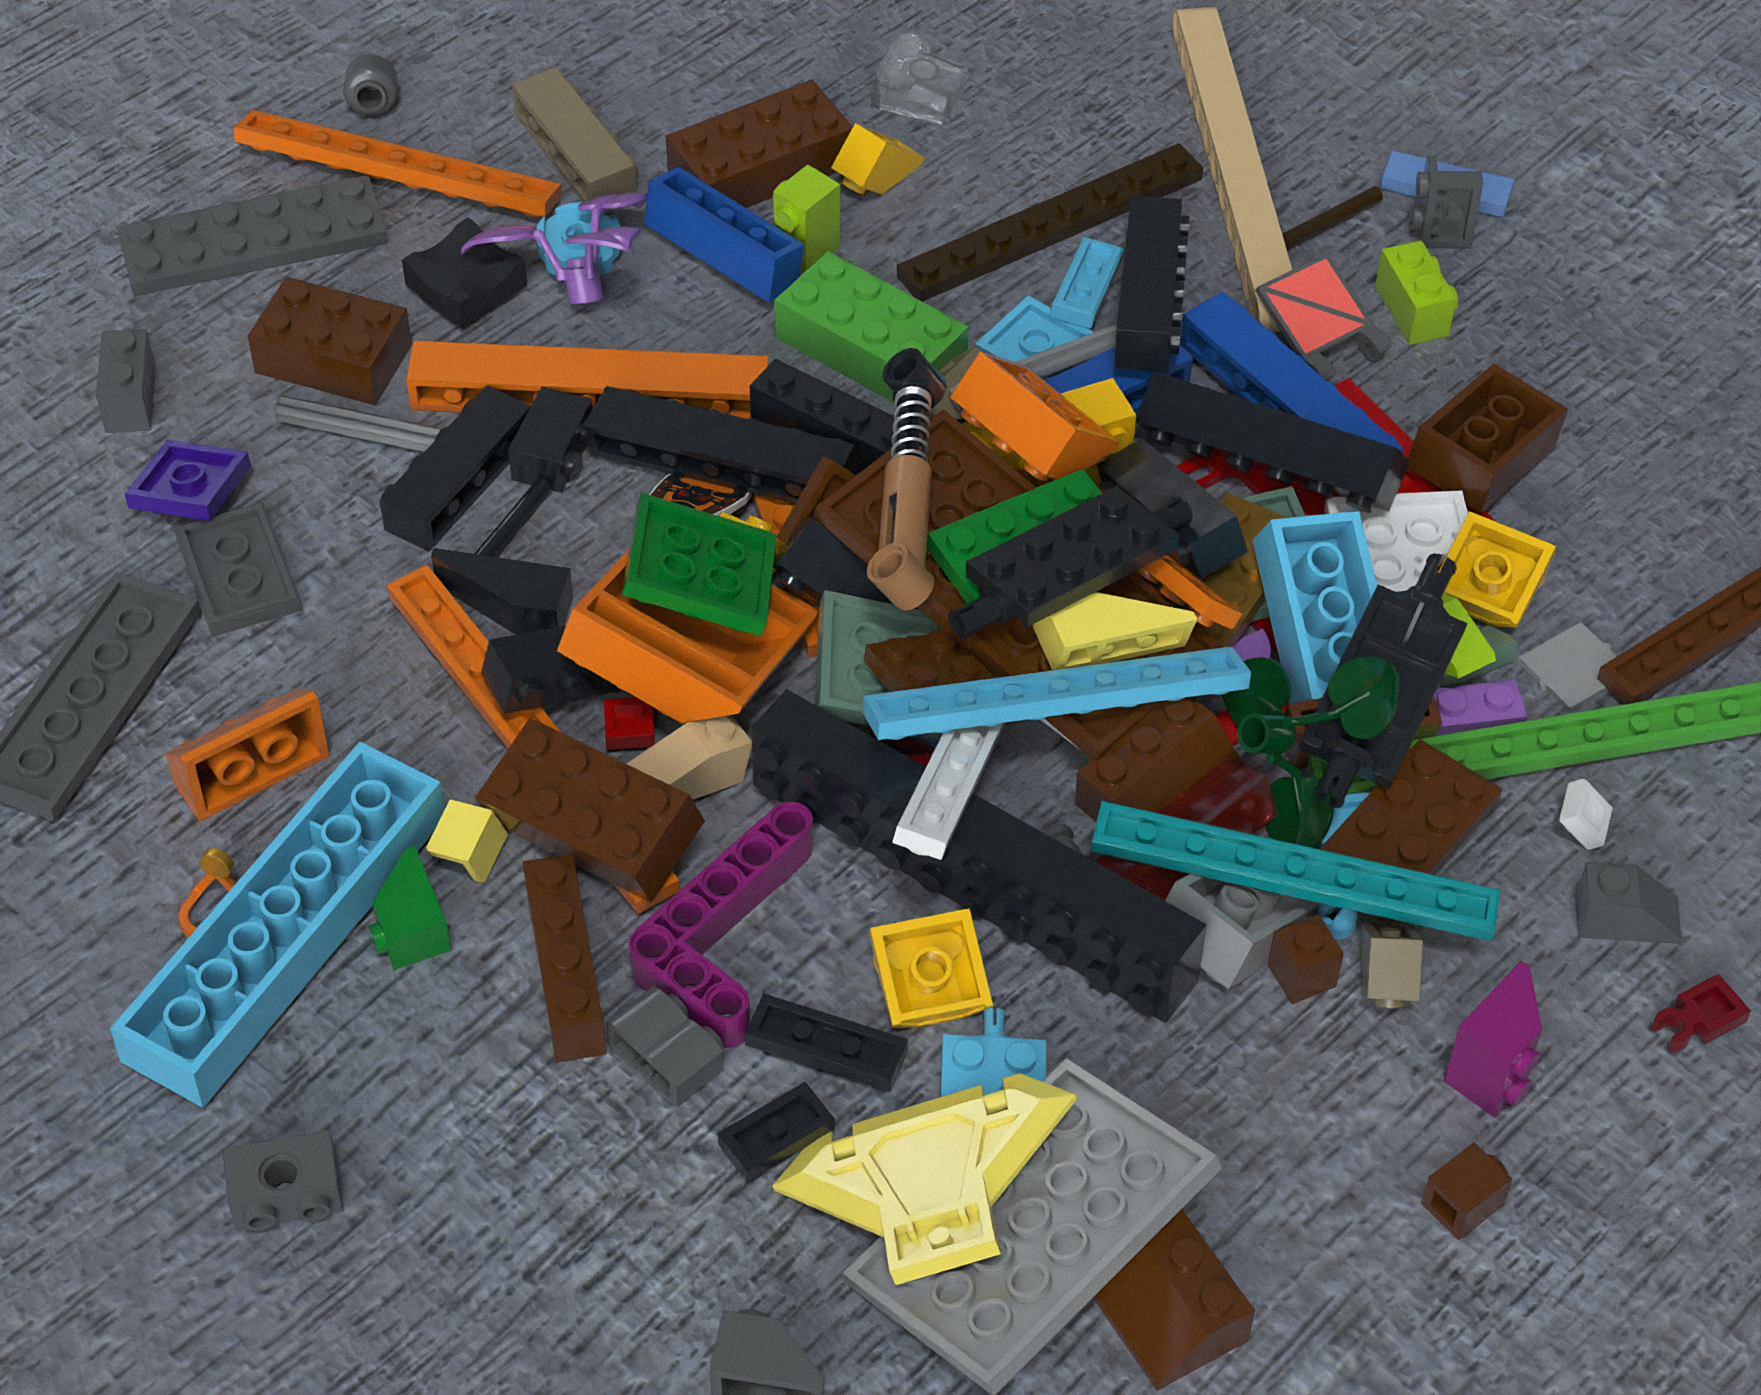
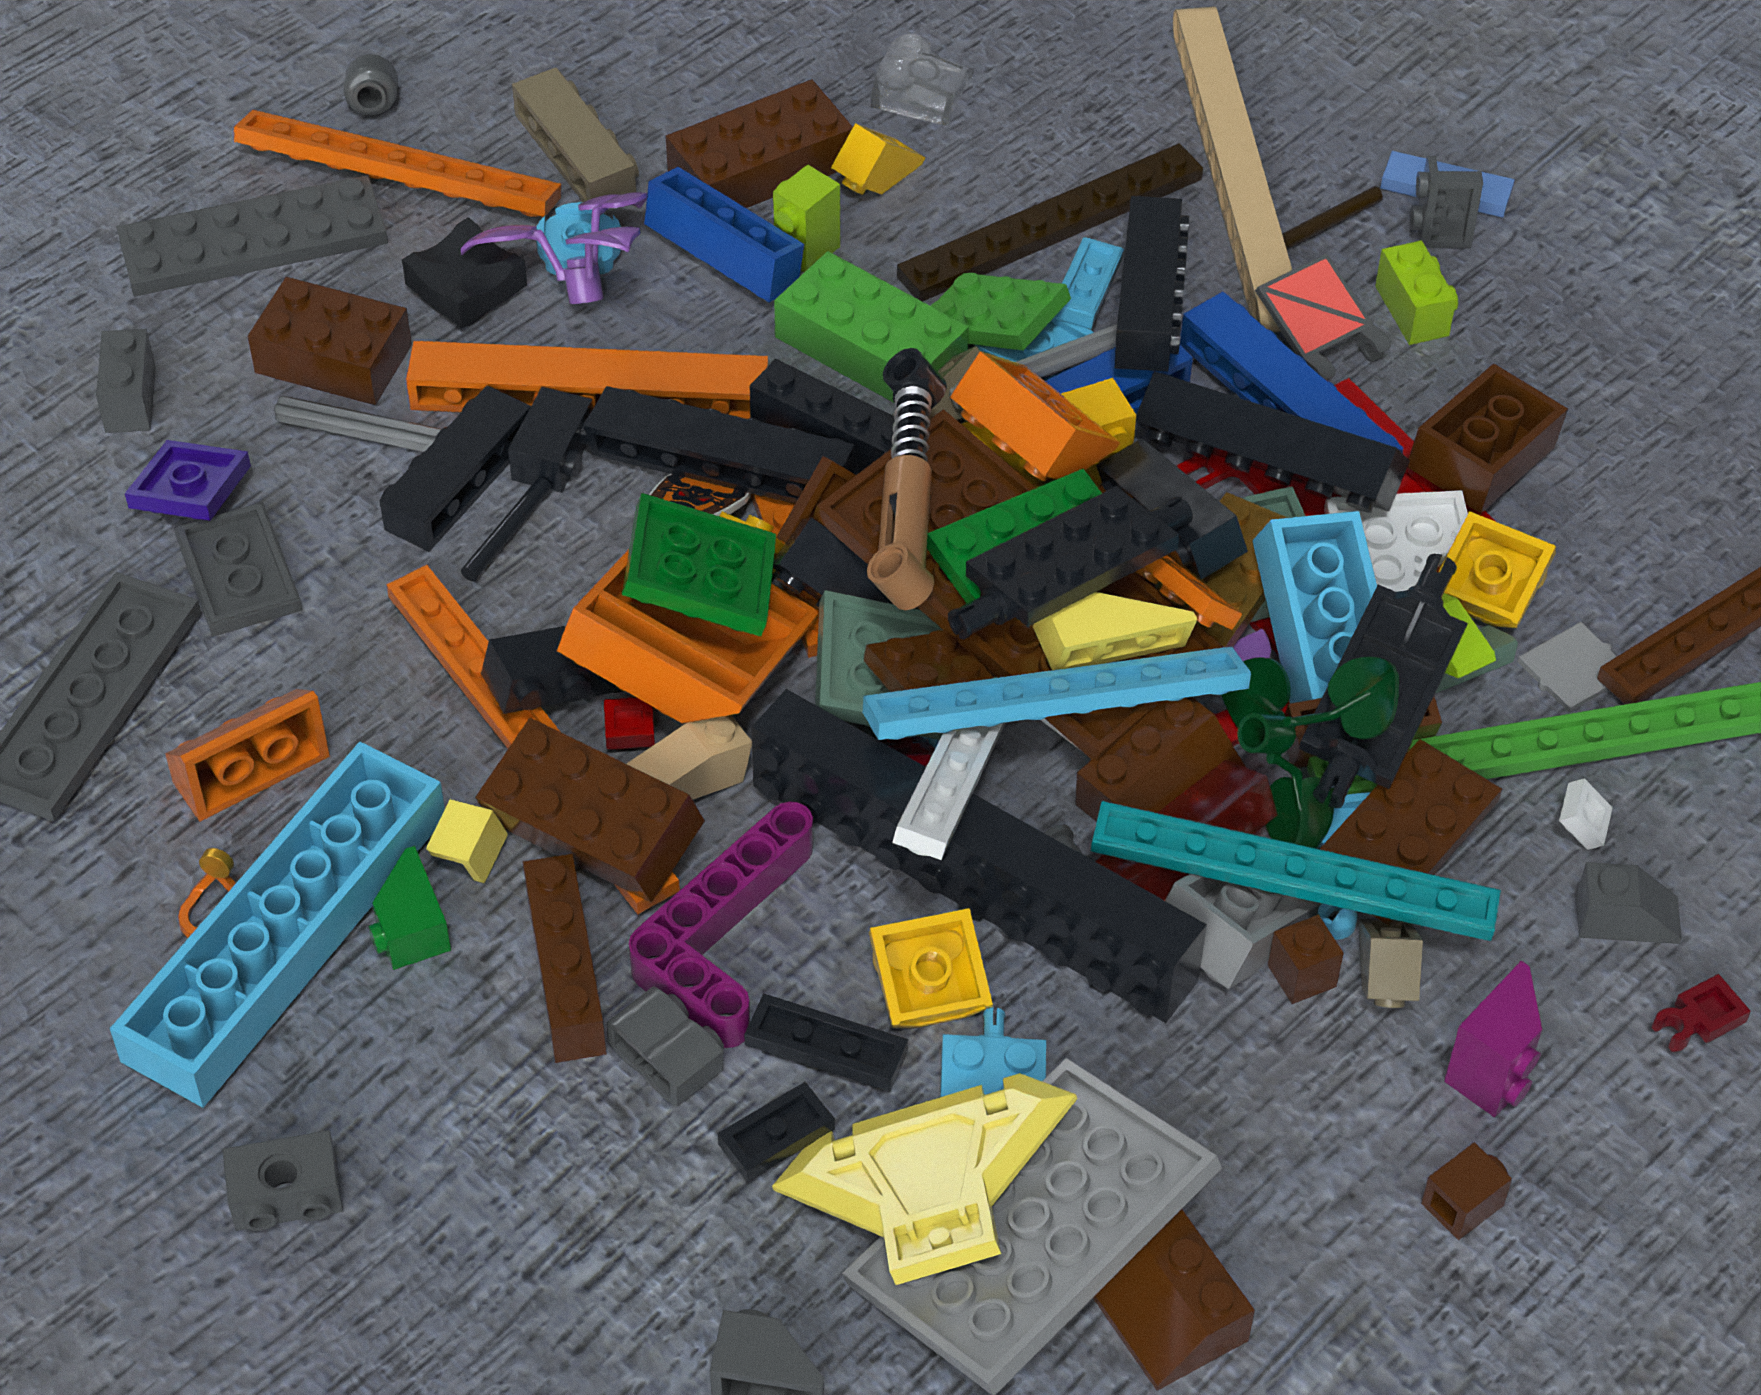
black slope [431,548,573,634] -> none
medium lavender plate [1435,680,1528,736] -> none
none -> bright green plate [931,273,1071,351]

